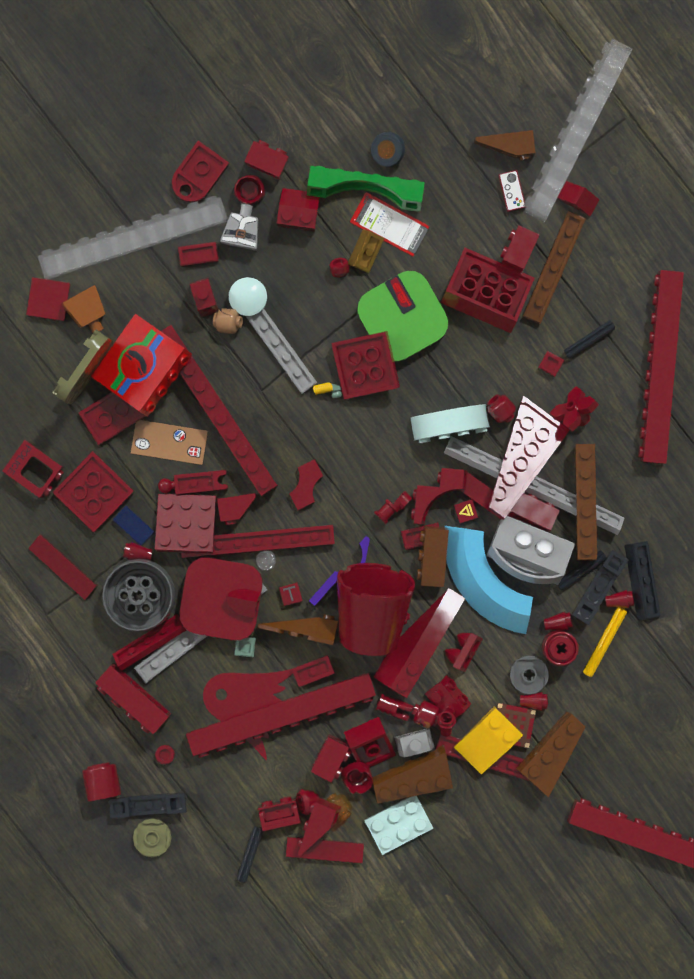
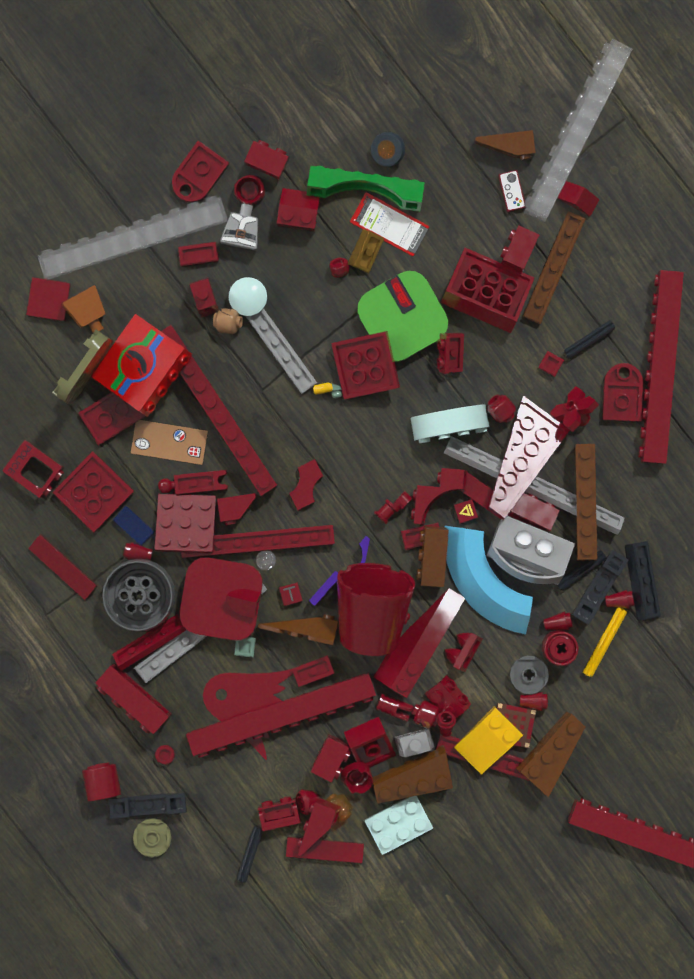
none -> dark red bracket [437,333,464,374]
none -> dark red tile [602,363,643,422]

